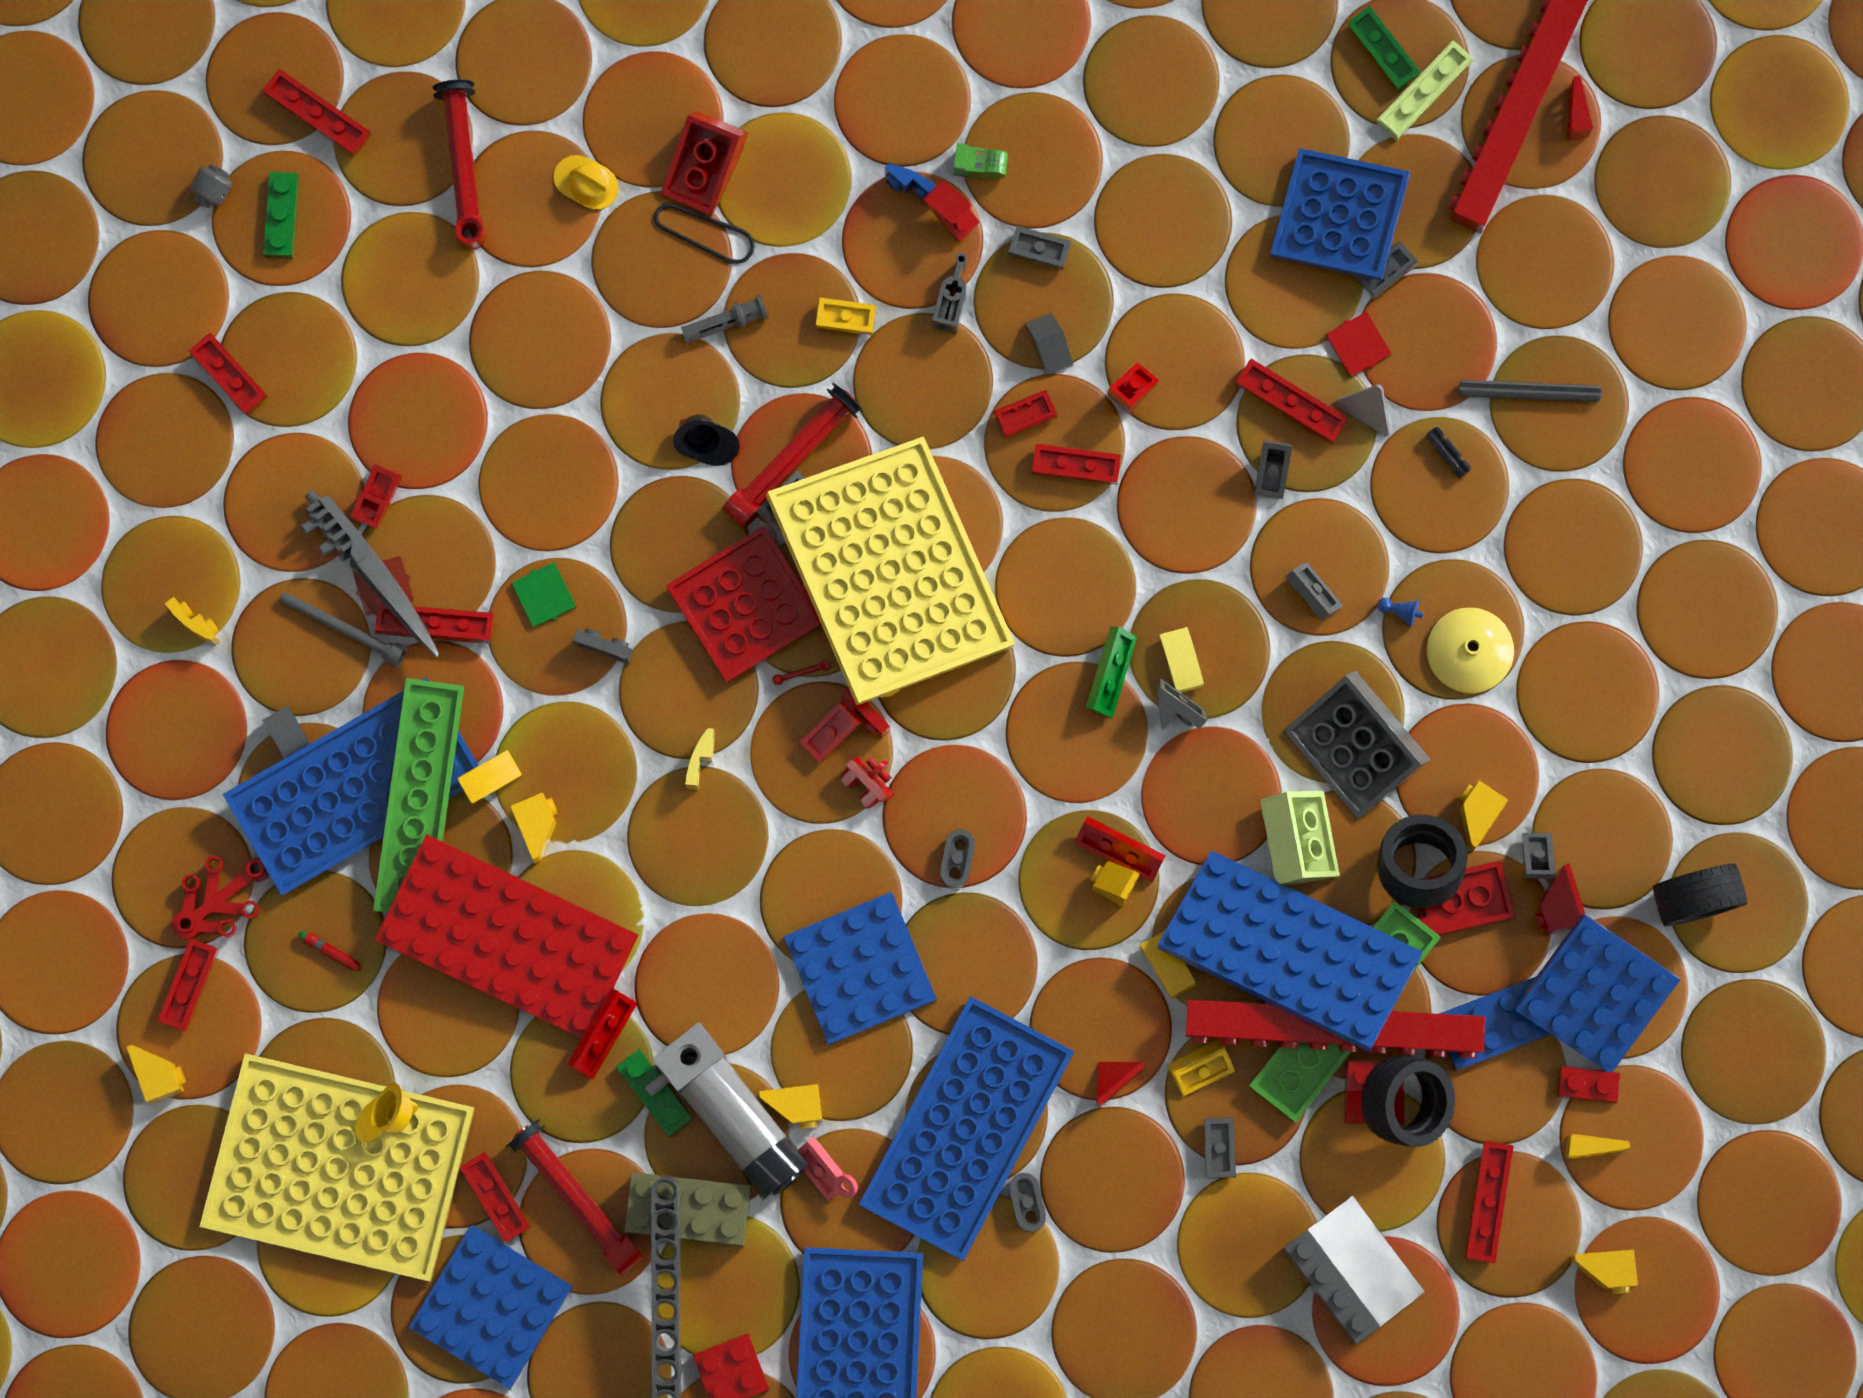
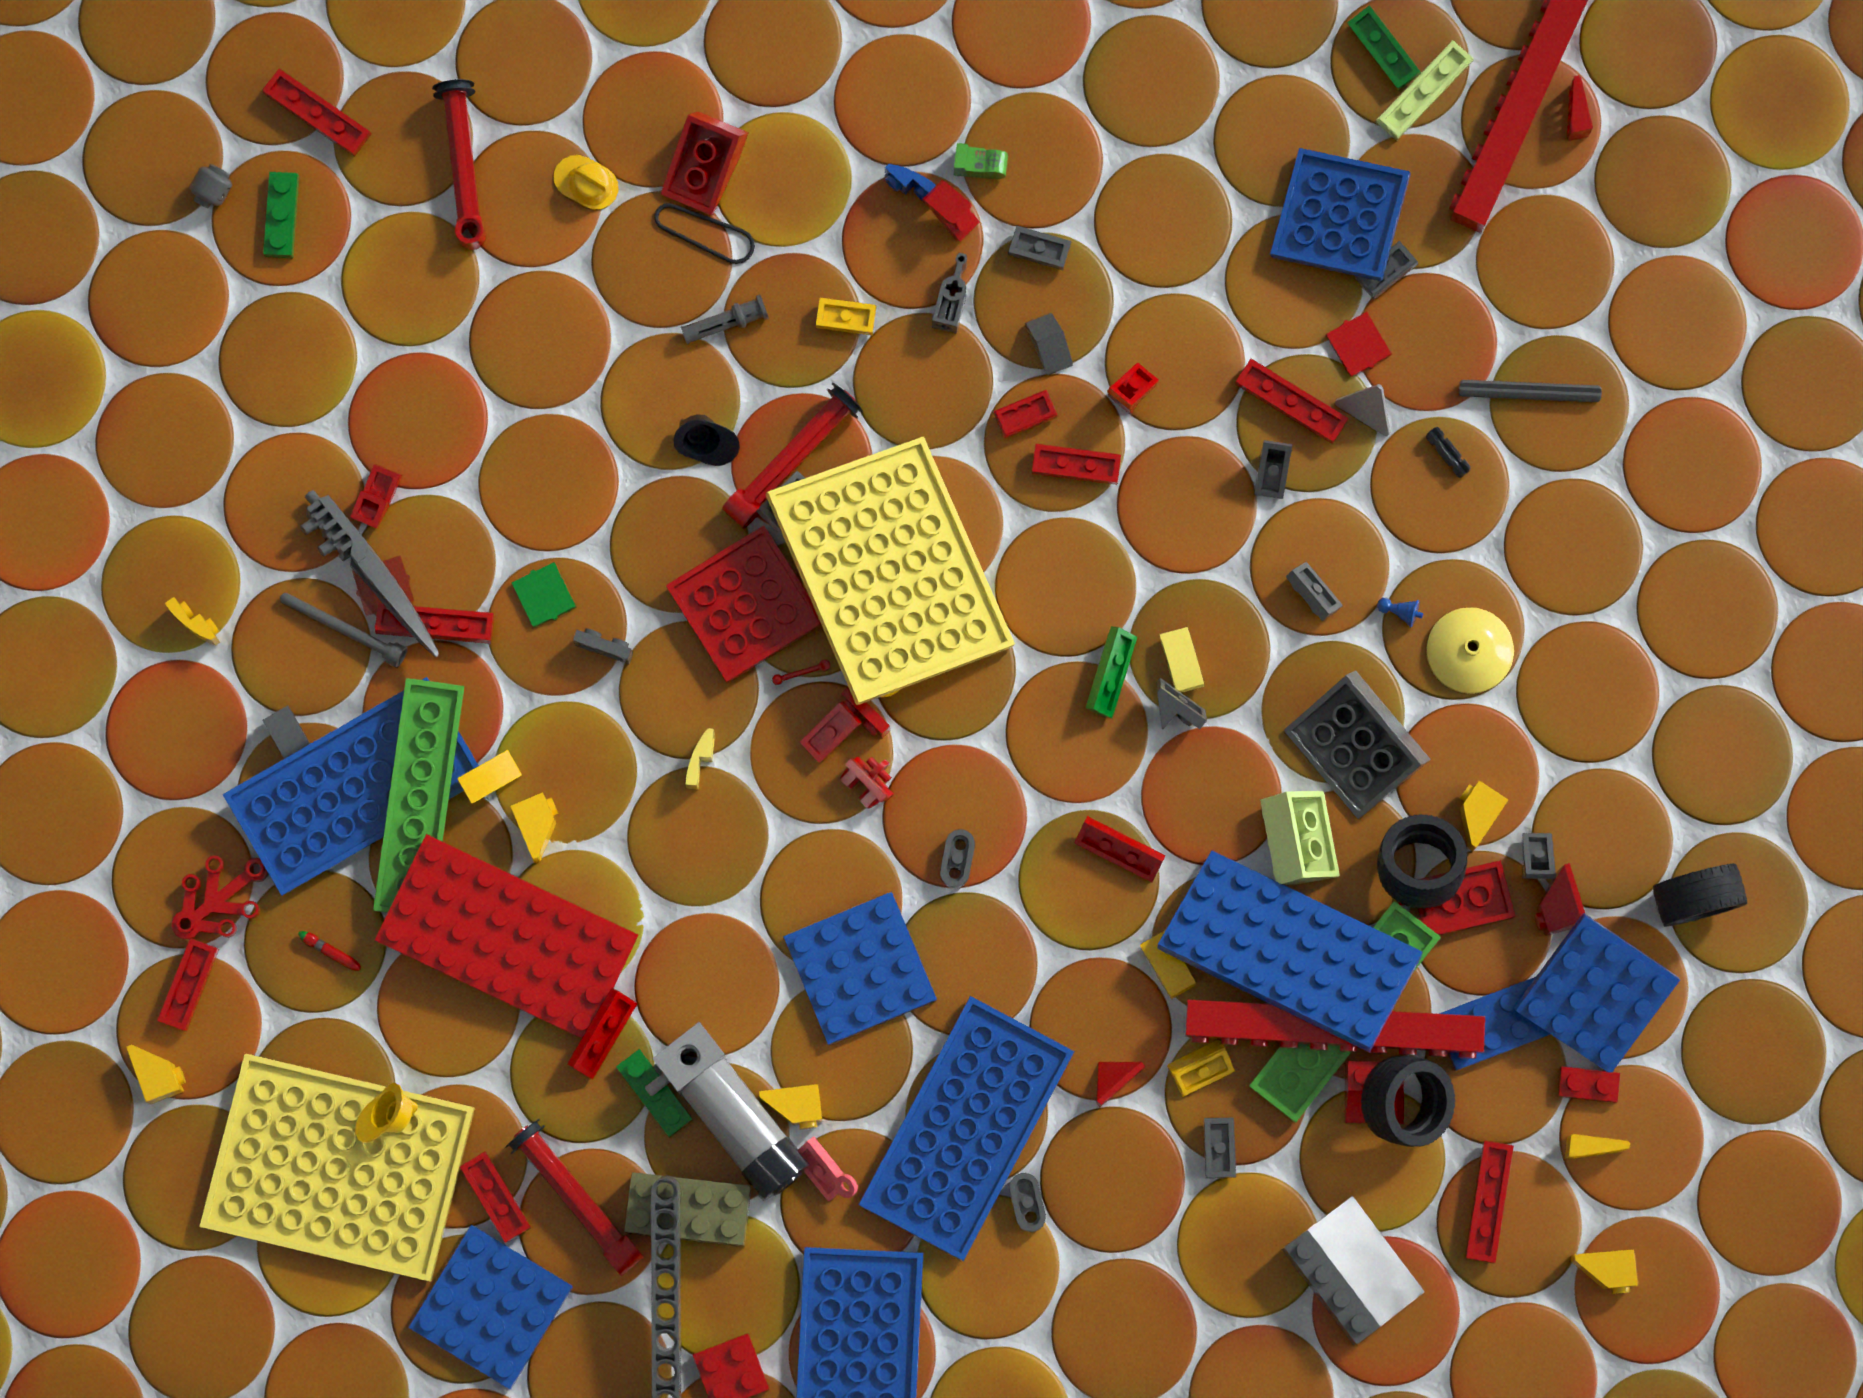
red plate [189,333,268,415] -> none
yellow slope [1090,861,1139,907] -> none

